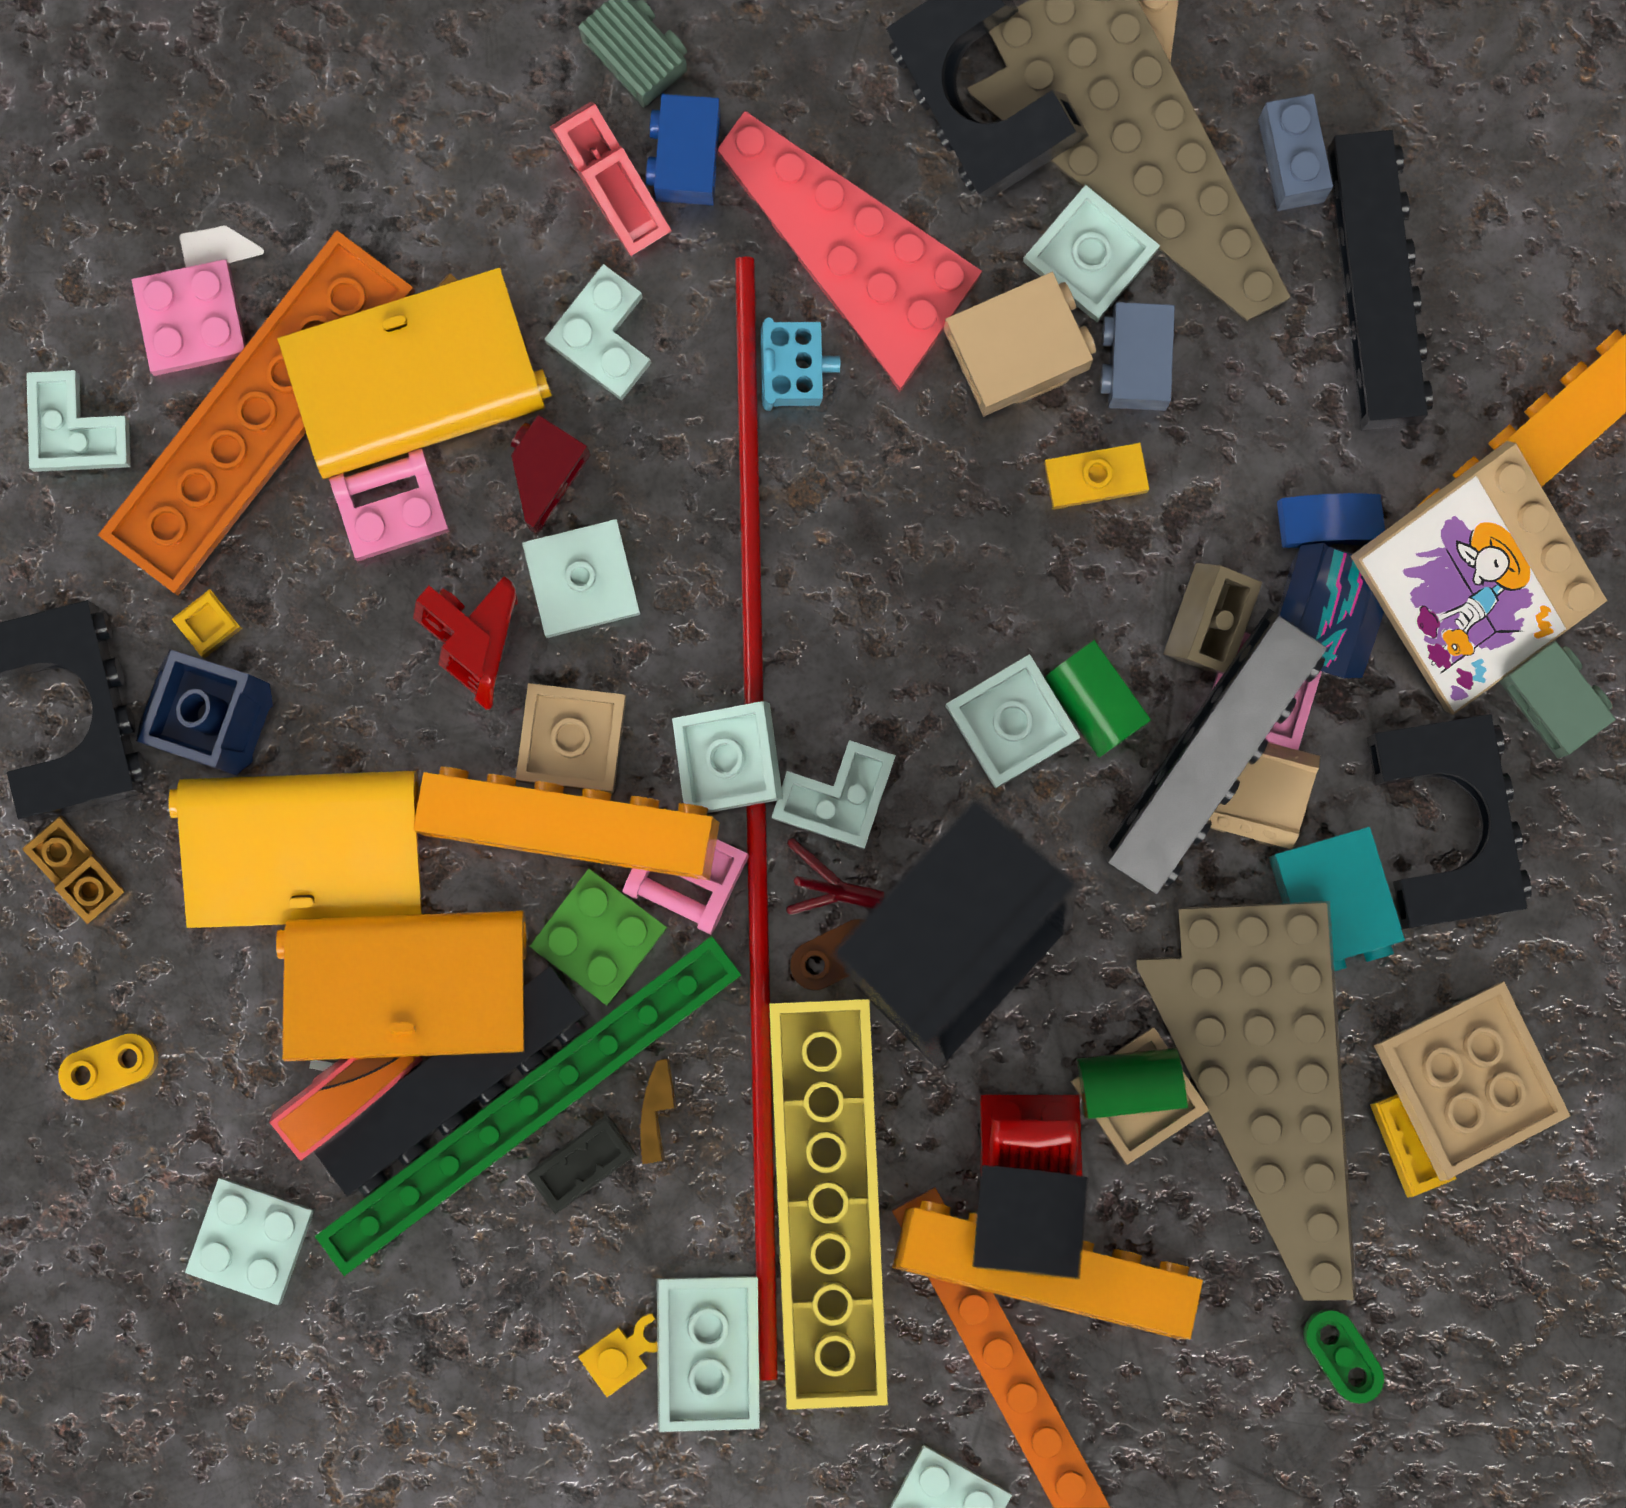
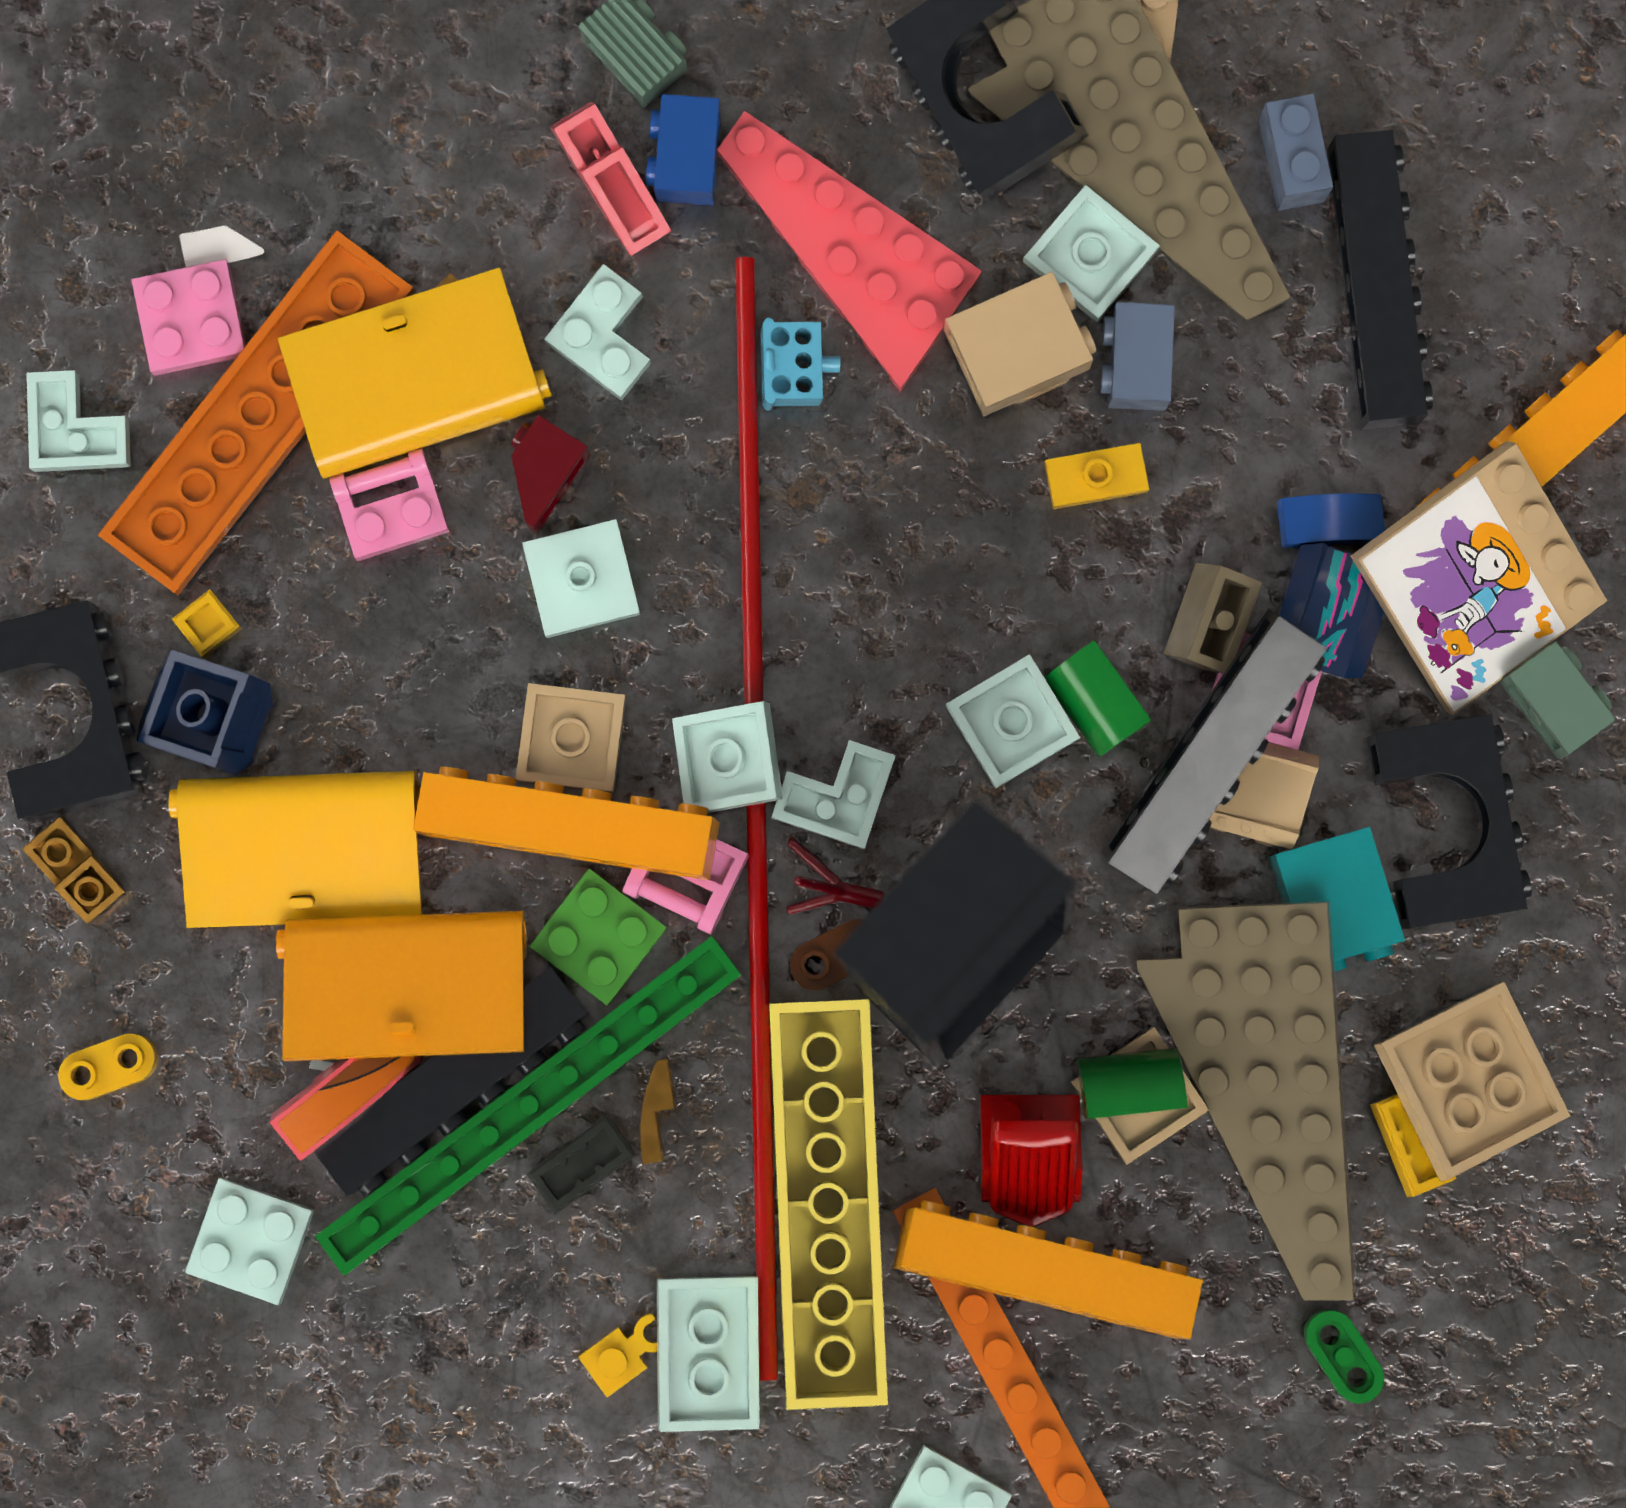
red piece [413,576,518,710] -> none
black slope [973,1165,1089,1280] -> none

